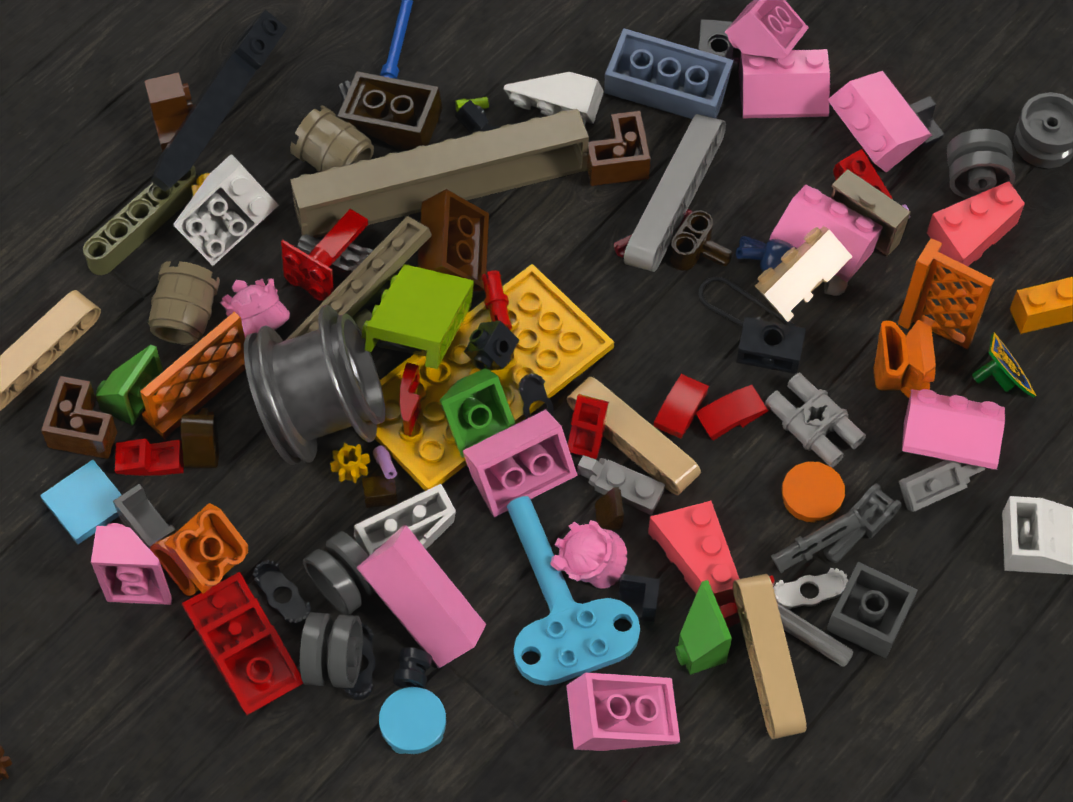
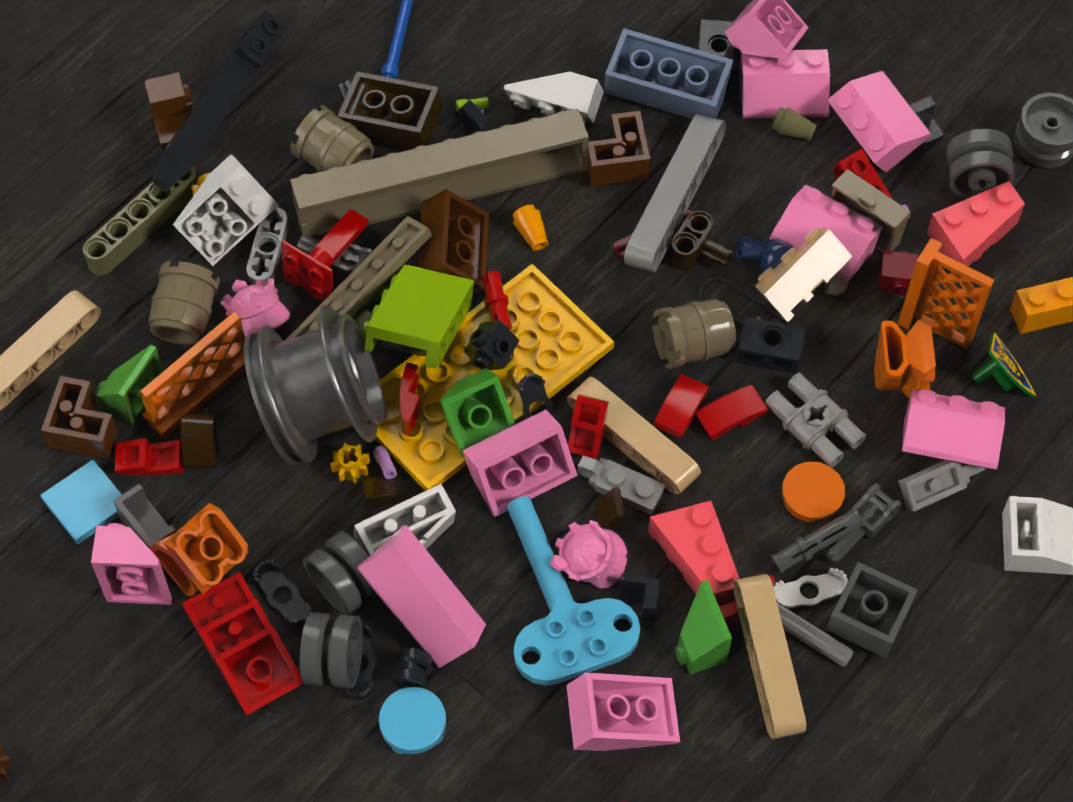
none -> light grey beam [246,207,289,285]
none -> light orange cone [513,205,549,251]
none -> dark tan piece [653,299,736,369]
none -> olive cone [771,107,817,141]
none -> dark red brick [877,250,920,296]

